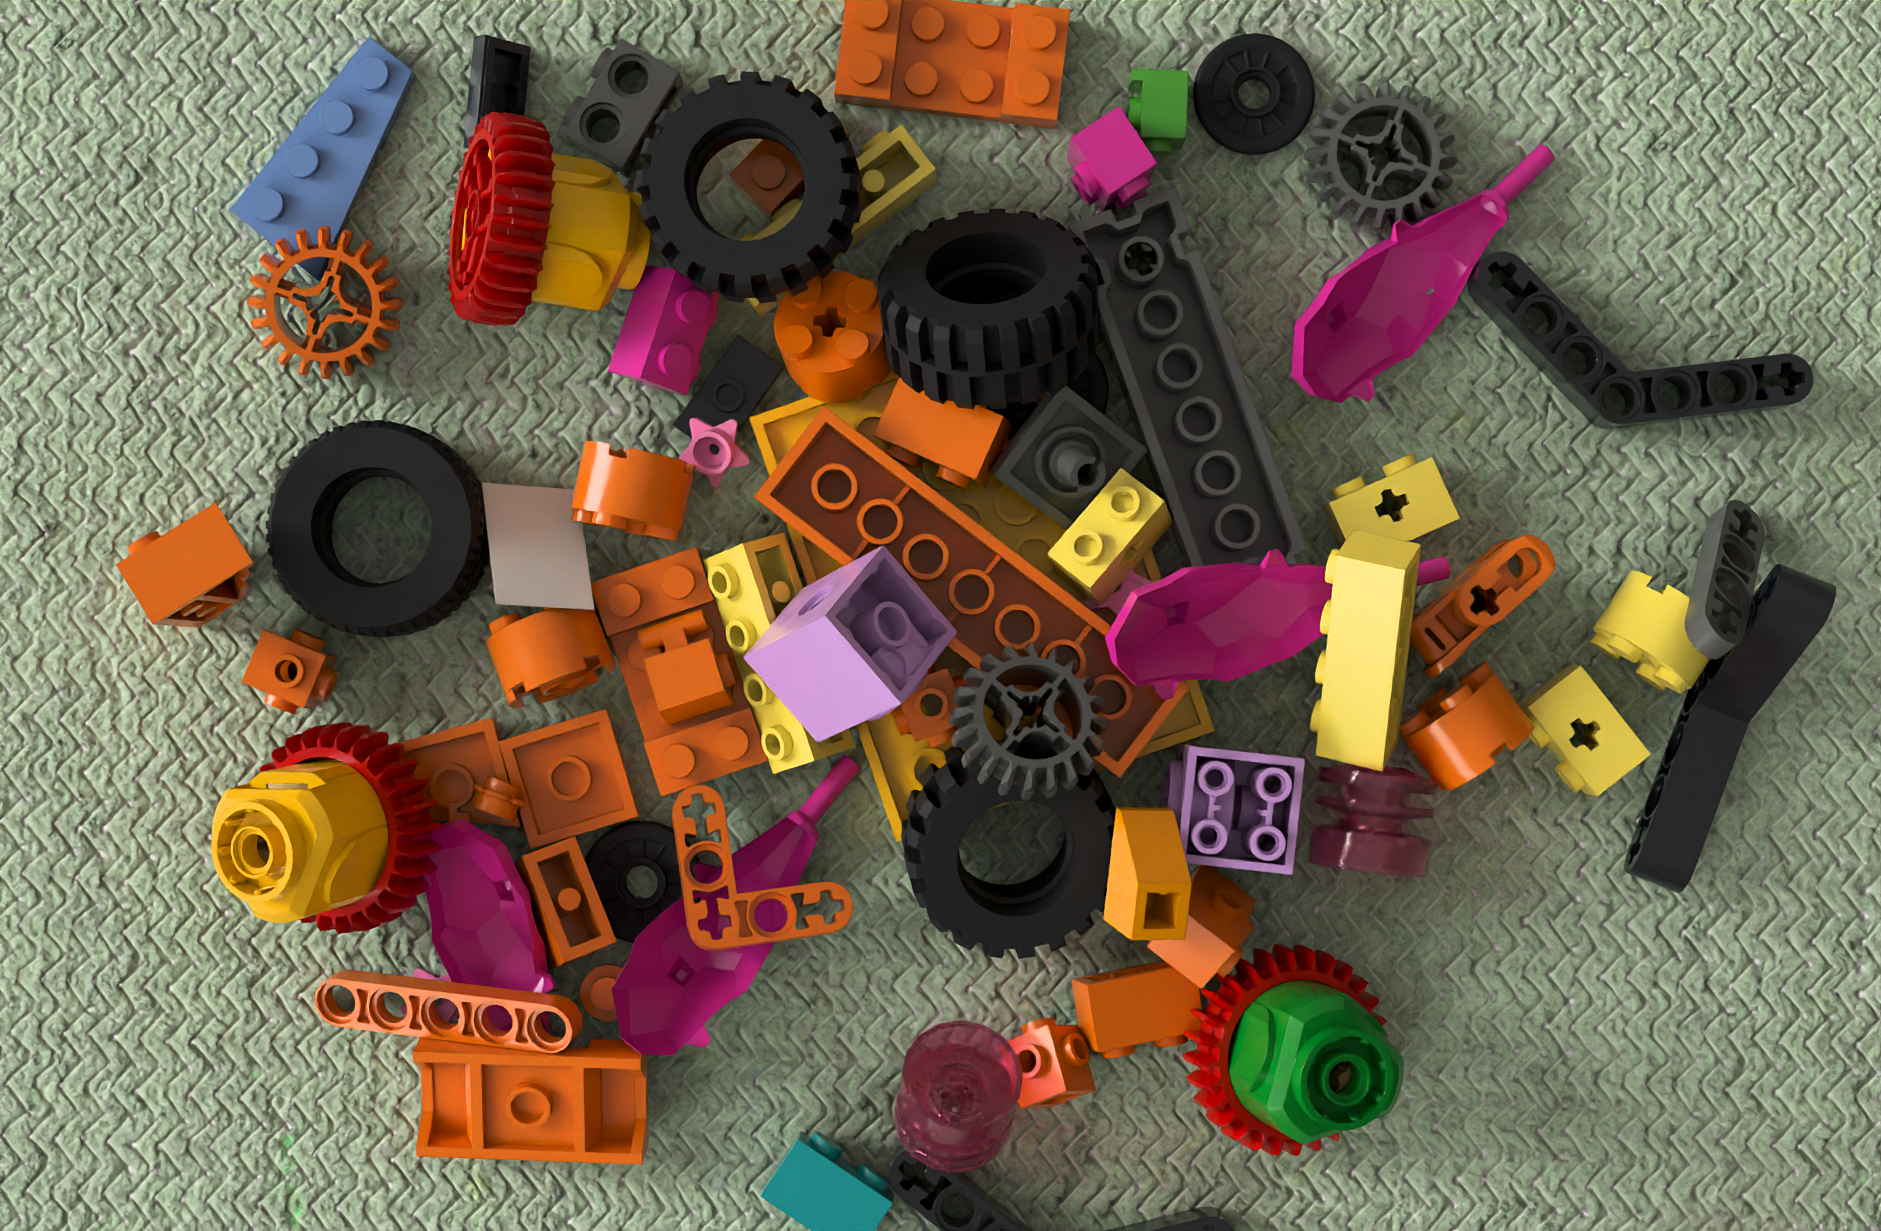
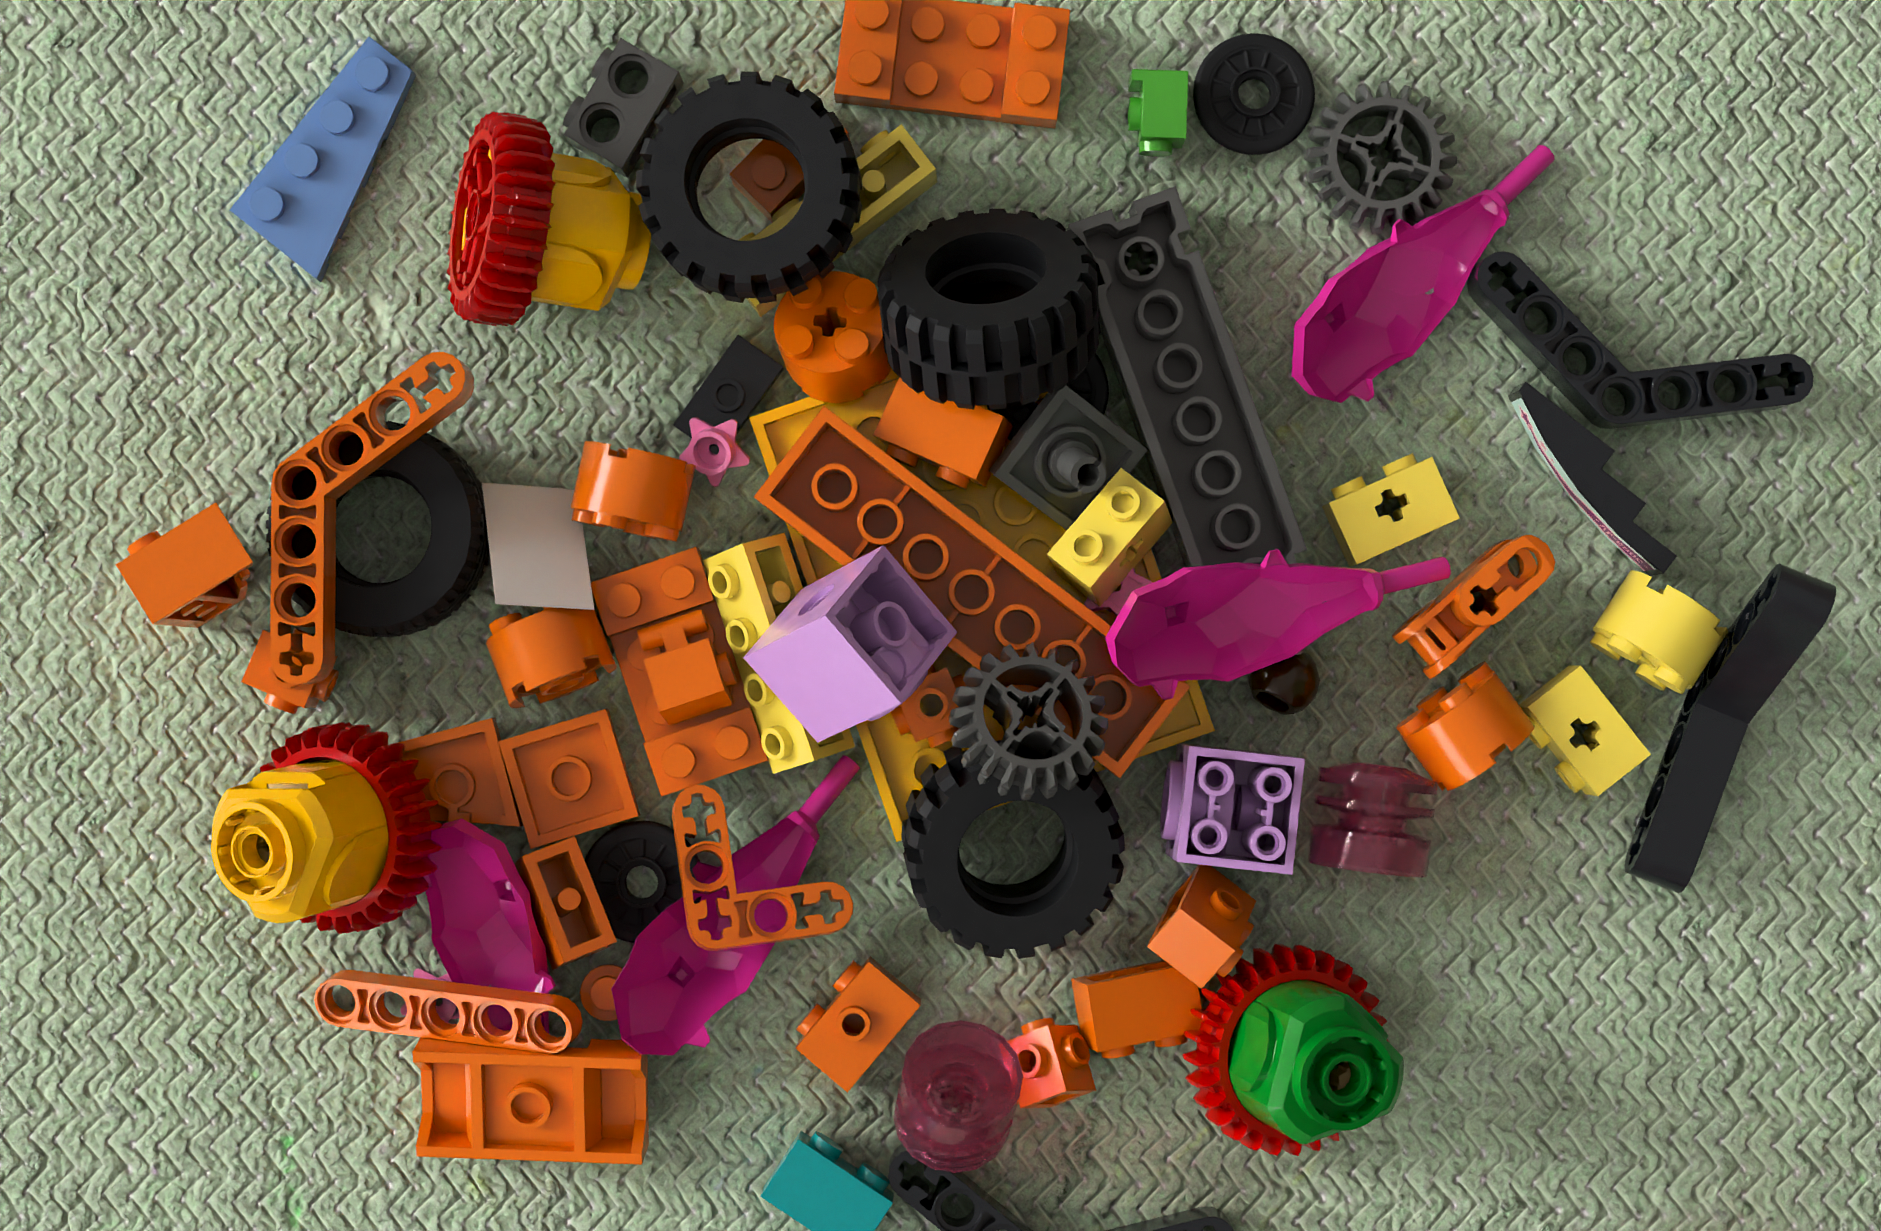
orange gear [247,225,403,379] -> none
black plate [463,35,531,149] -> none
orange plate [471,776,525,822] -> none
dark pink brick [608,265,720,395] -> none
dark pink brick [1066,106,1157,212] -> none
light orange slope [1103,807,1192,940] -> none
light yellow brick [1310,530,1421,771] -> none
dark grey beam [1685,500,1765,659] -> none
none -> orange beam [270,352,474,685]
none -> orange brick [795,956,921,1093]
none -> dark brown piece [1248,650,1320,715]
none -> black slope [1508,382,1677,576]

